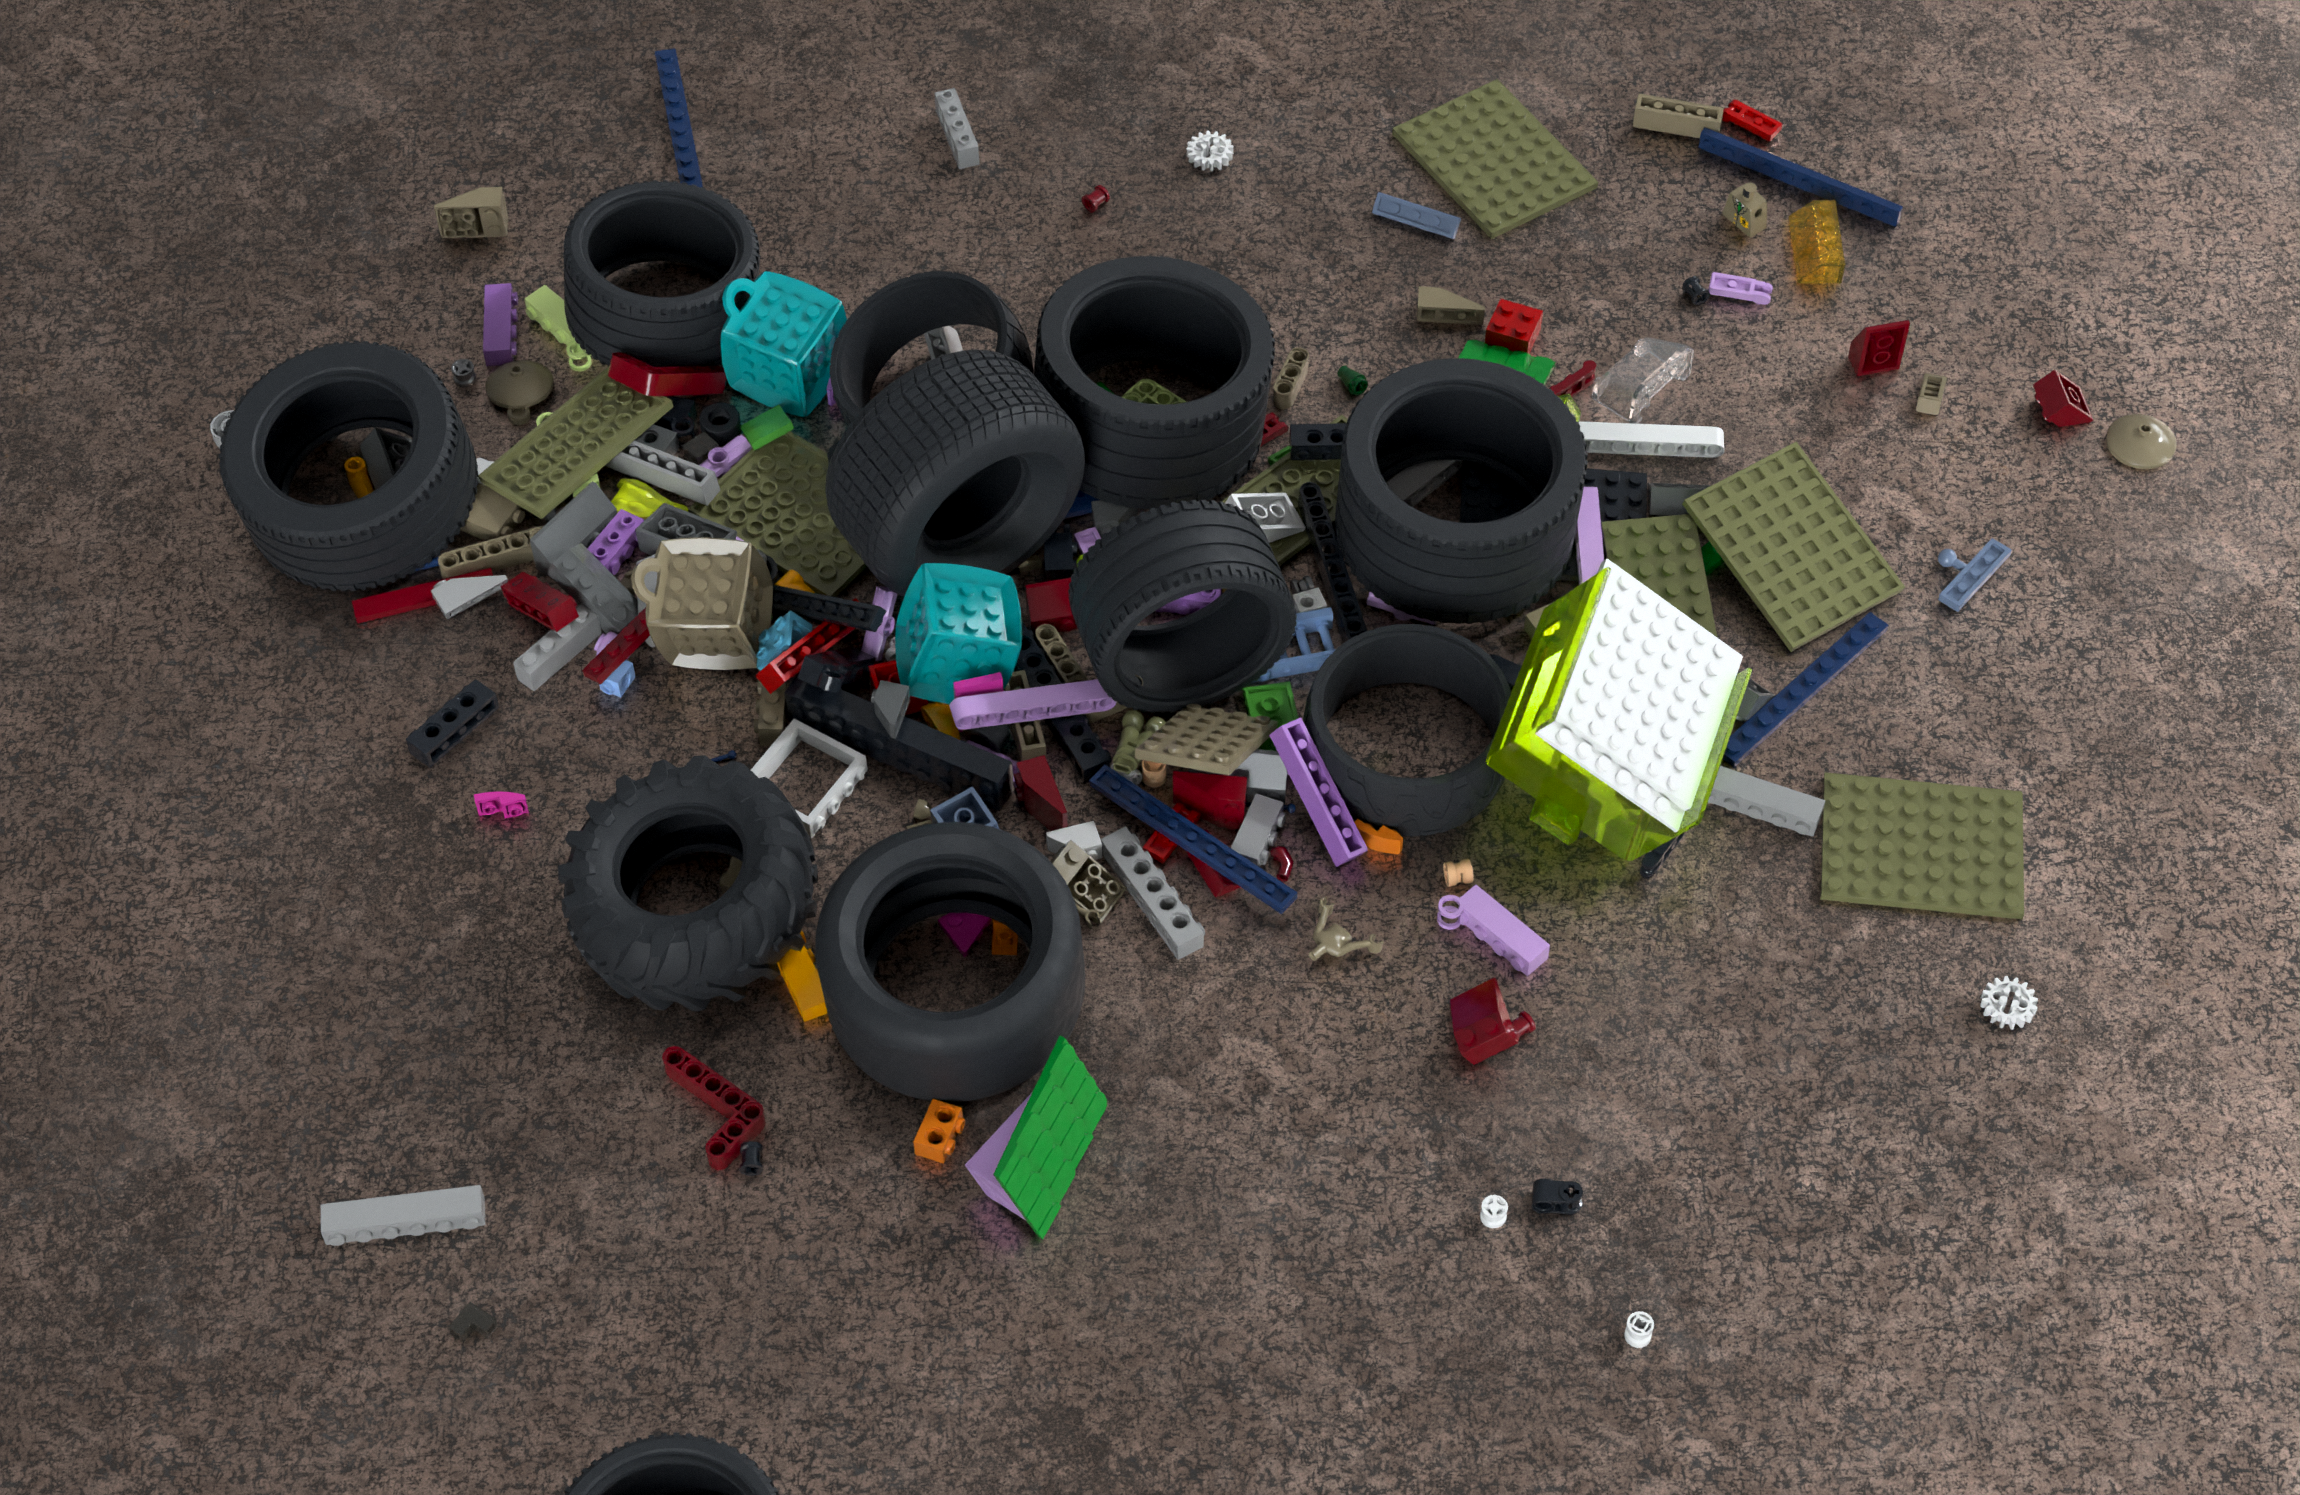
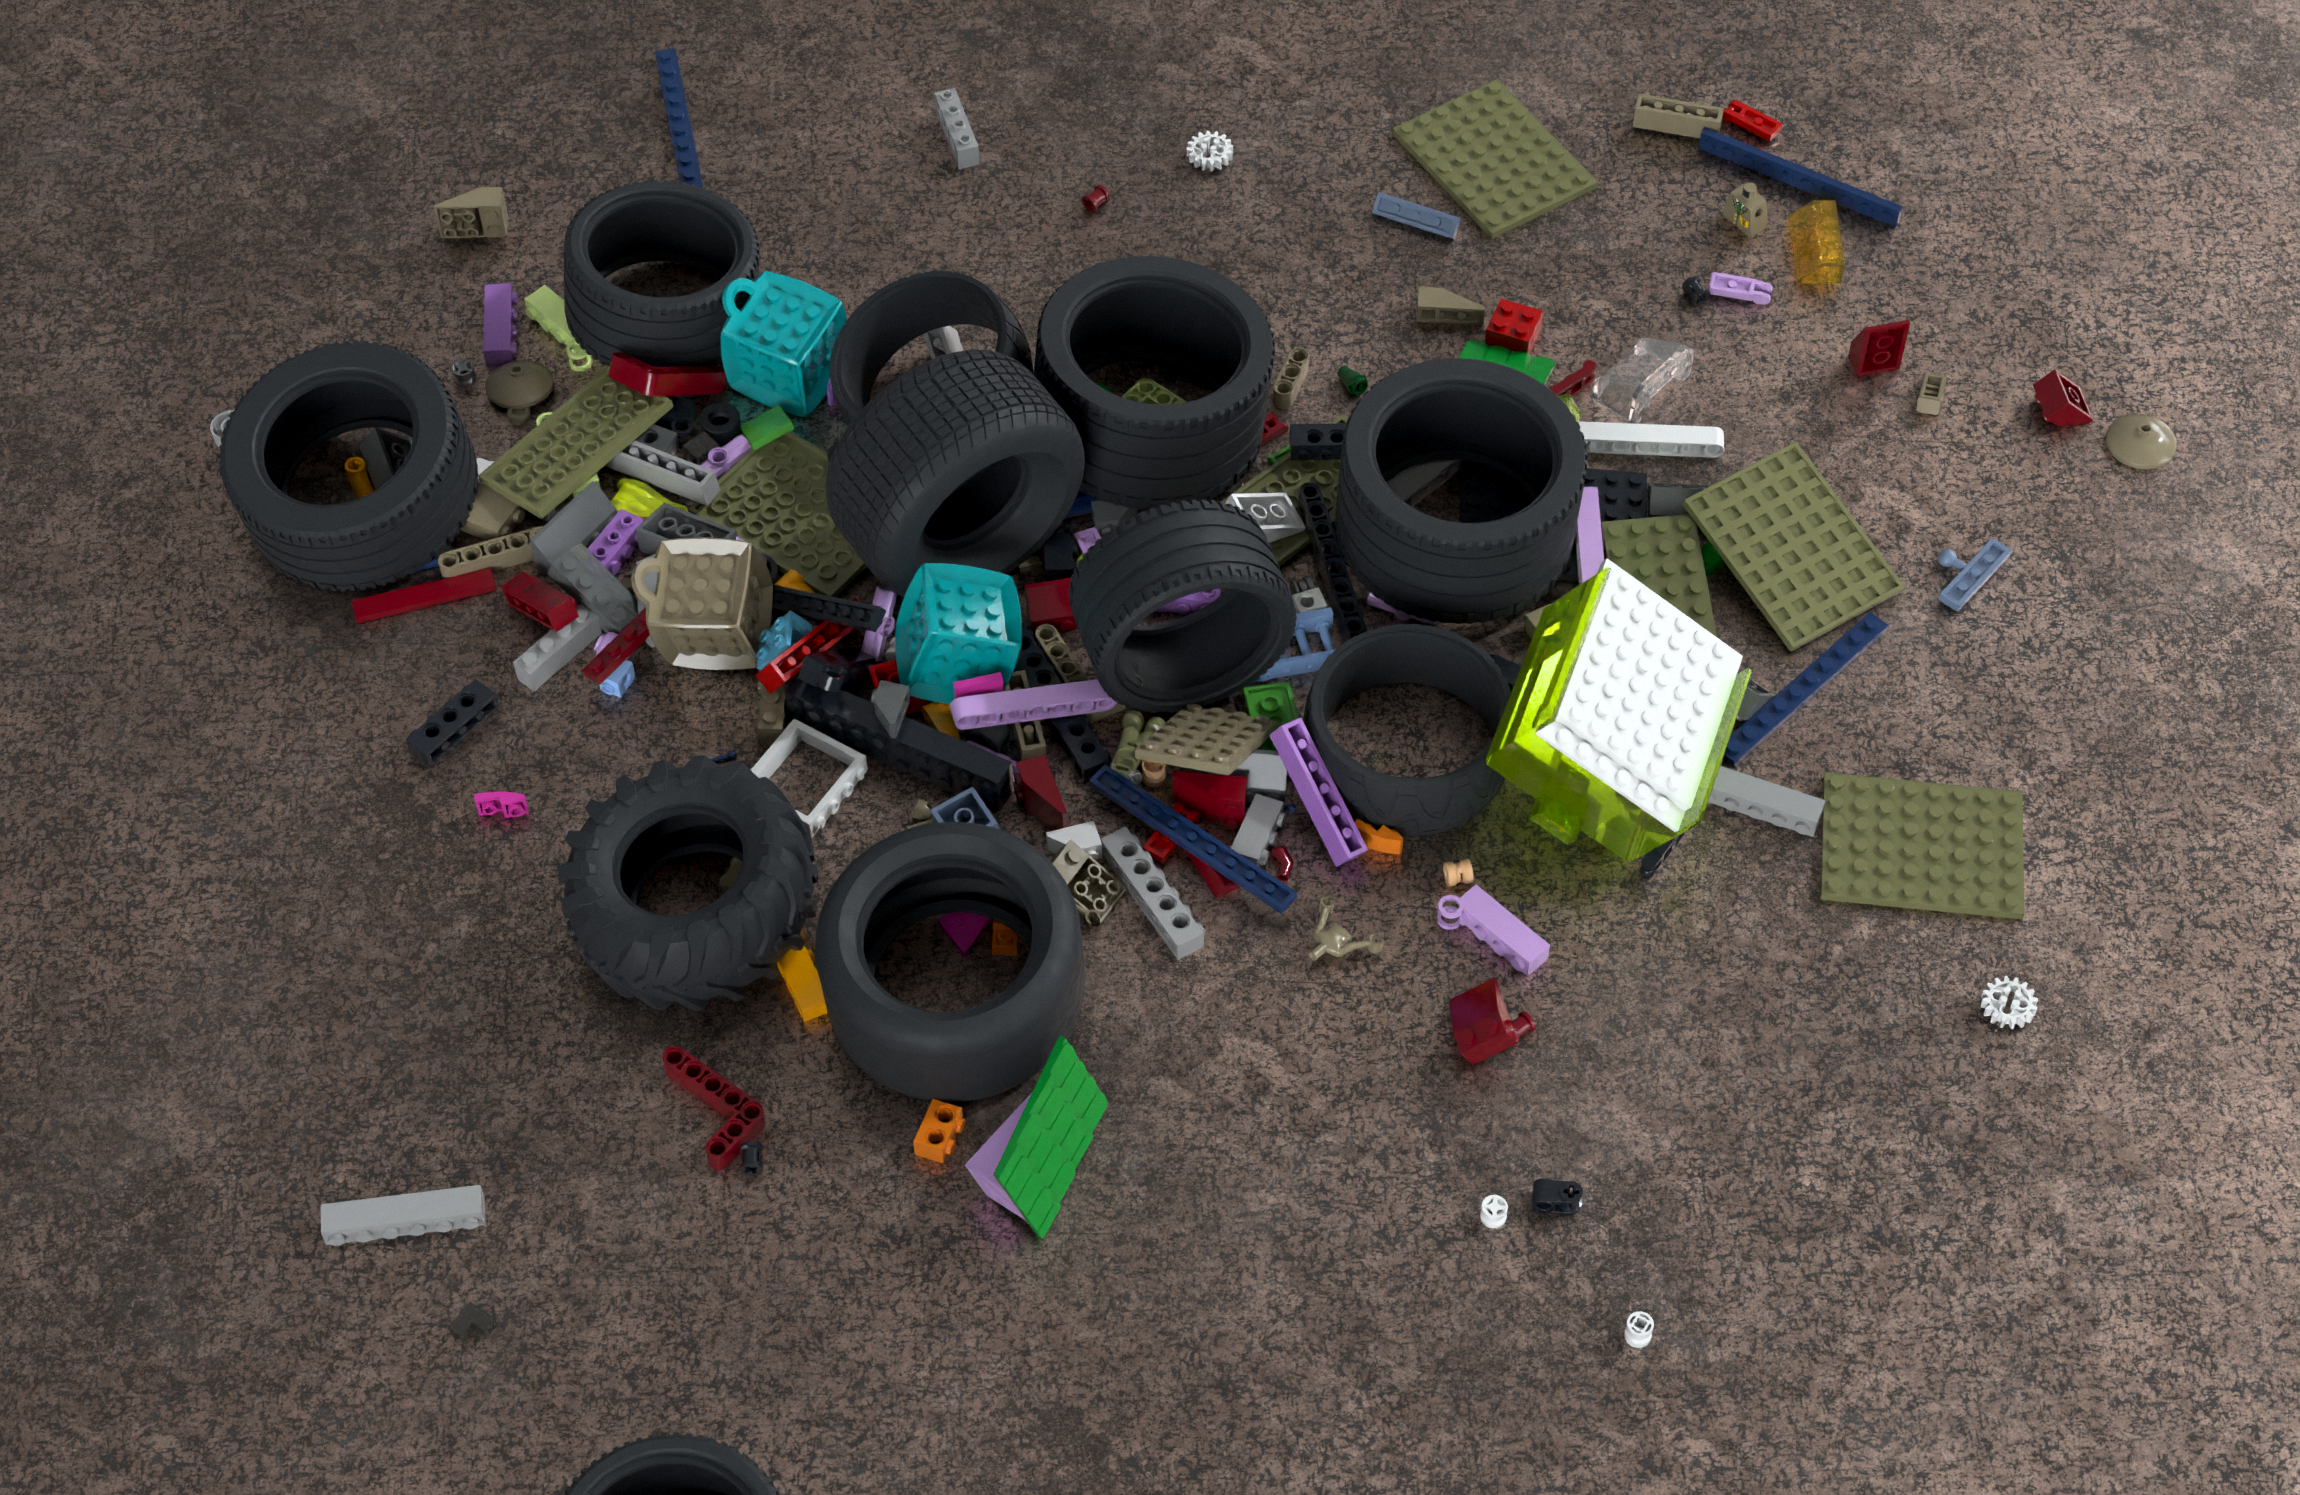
light grey slope [431,575,508,620] -> none

